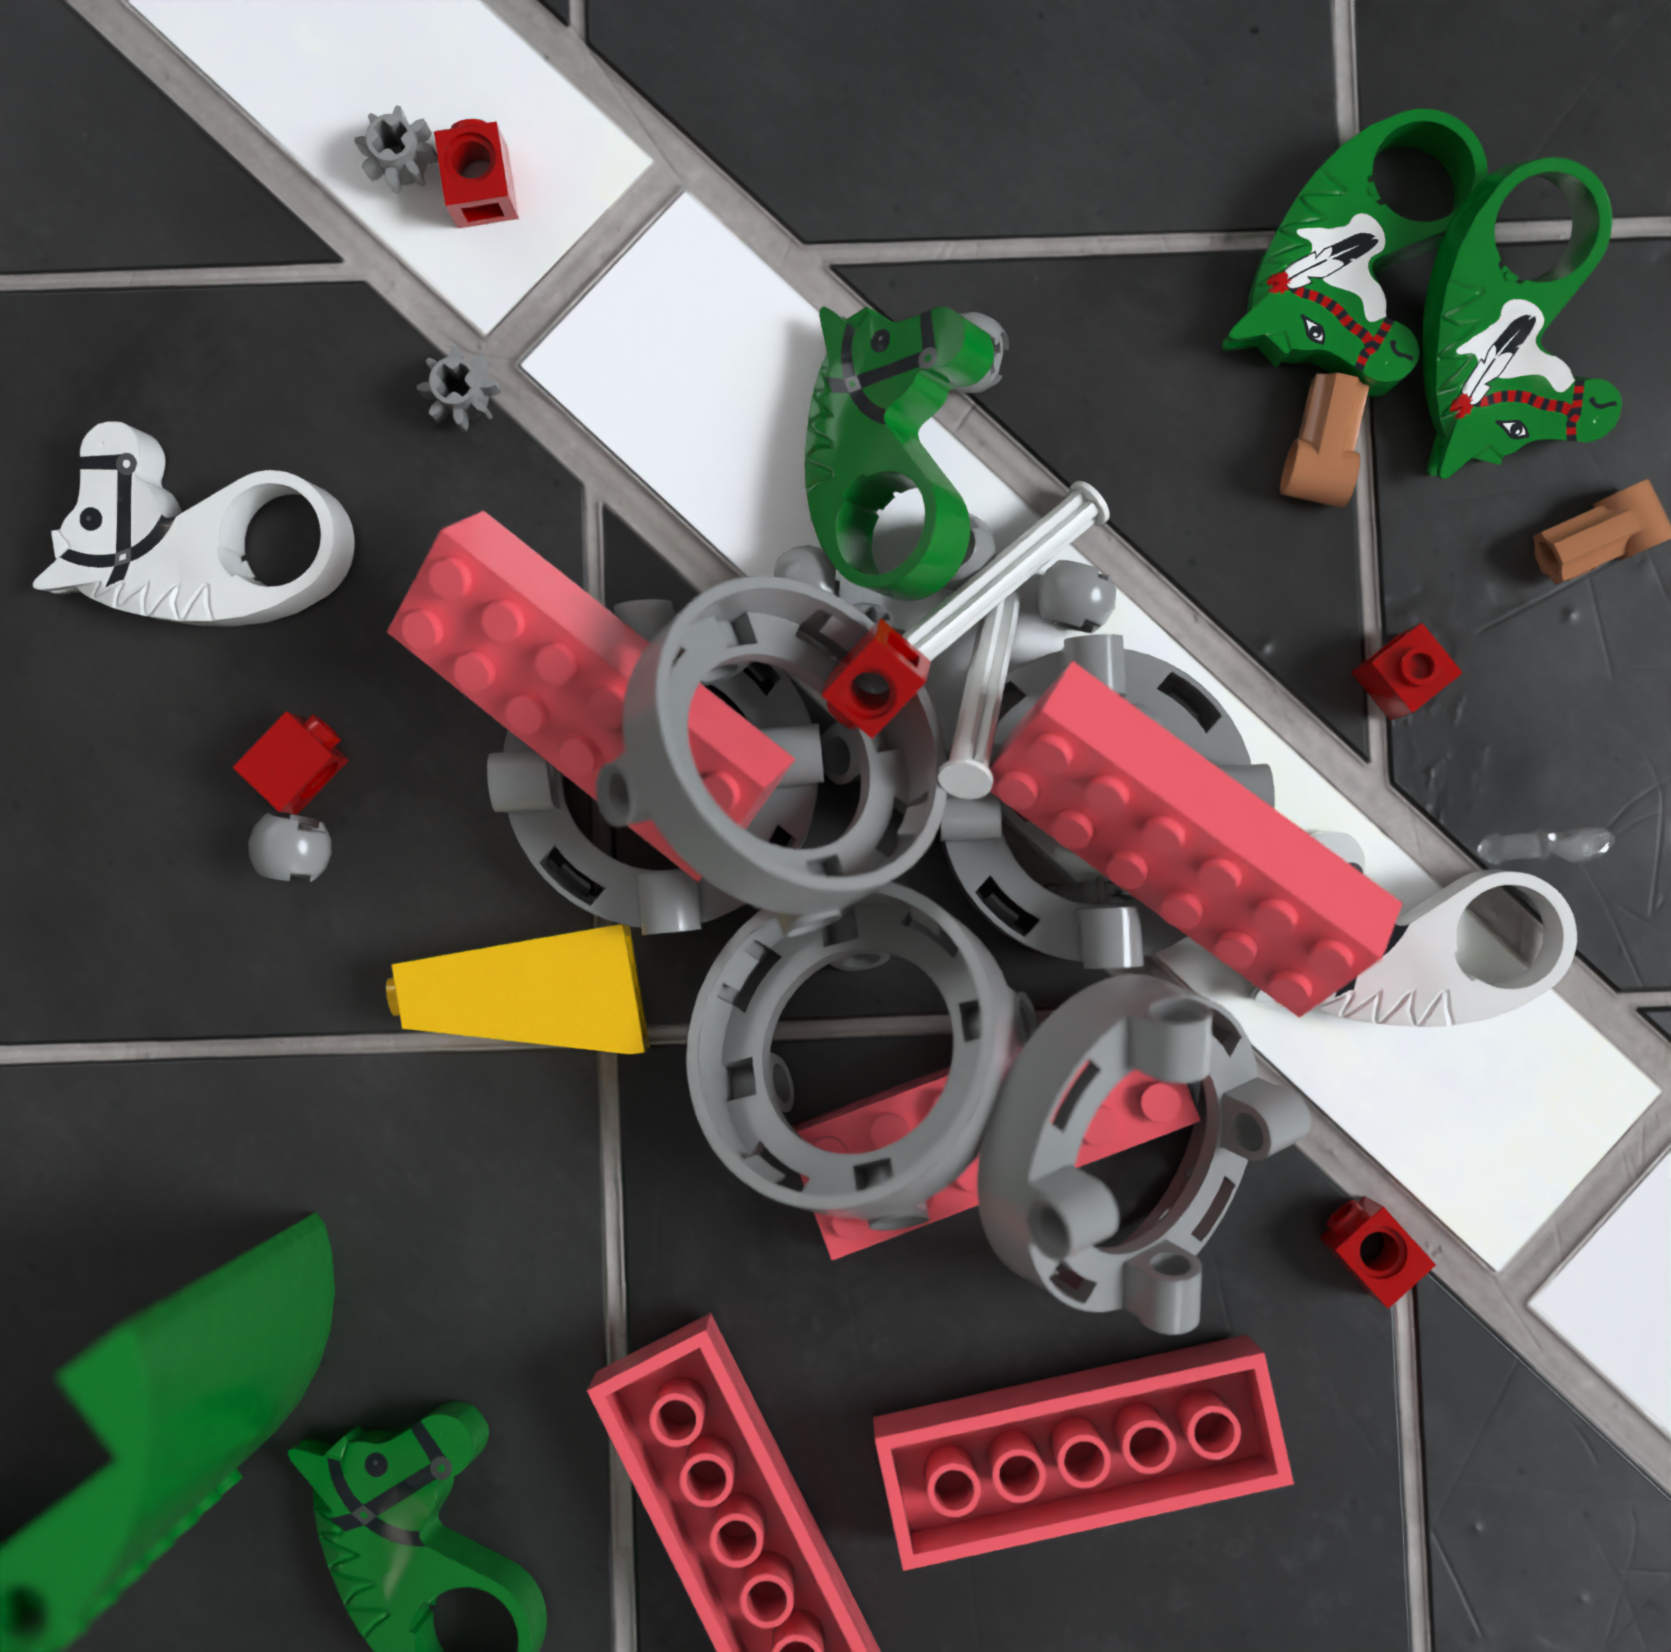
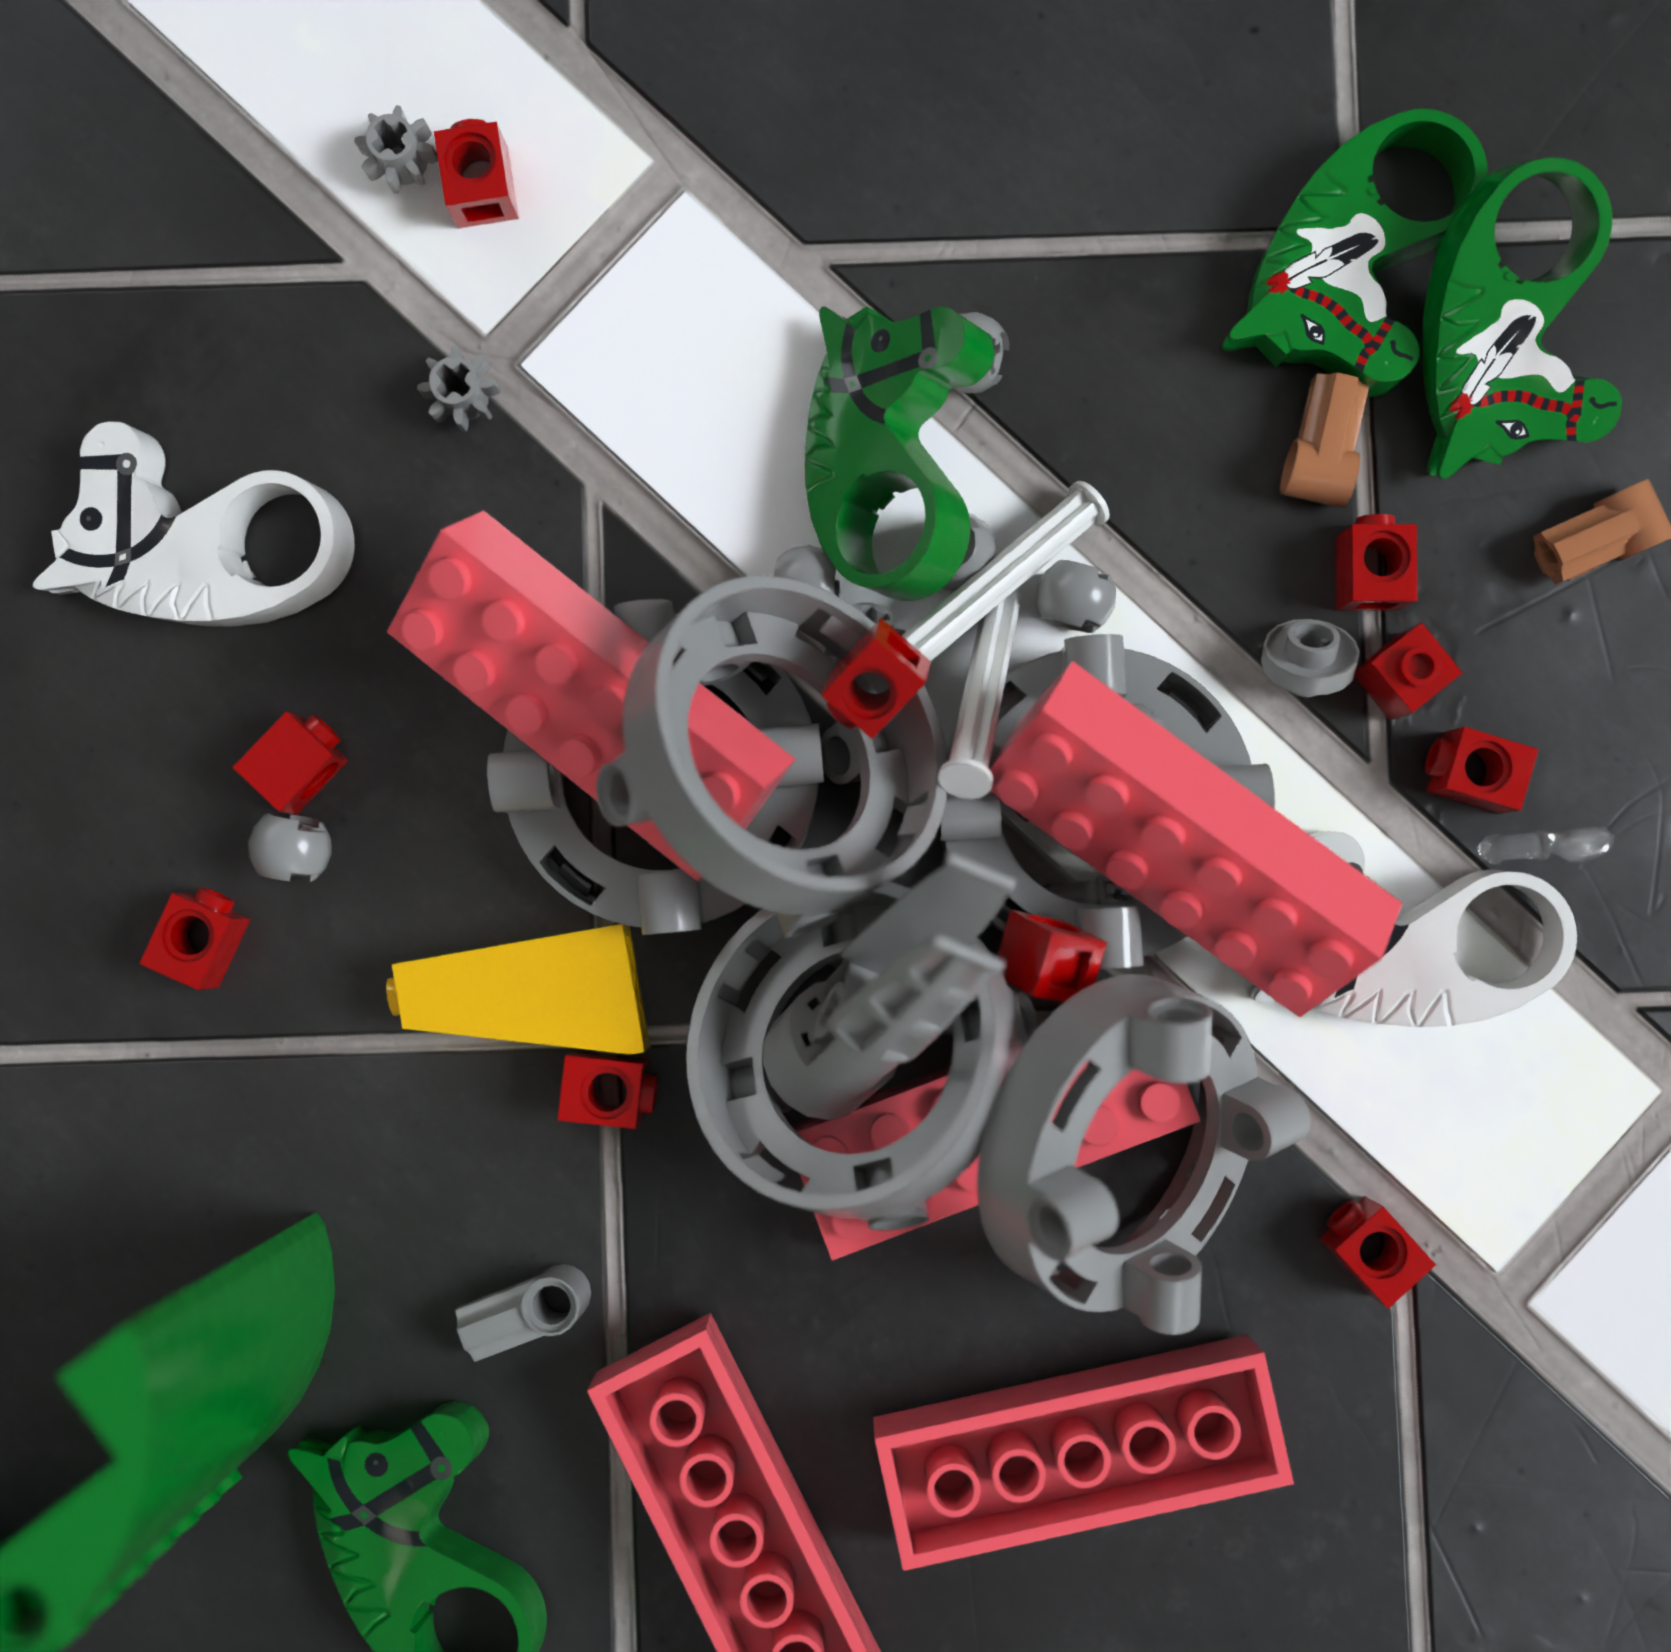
none -> red brick [139,887,251,991]
none -> light grey piece [455,1264,591,1362]
none -> red brick [557,1050,658,1129]
none -> light grey piece [763,851,1016,1120]
none -> red brick [997,910,1107,1002]
none -> light grey plate [1261,619,1360,697]
none -> red brick [1335,514,1418,611]
none -> red brick [1425,726,1539,814]

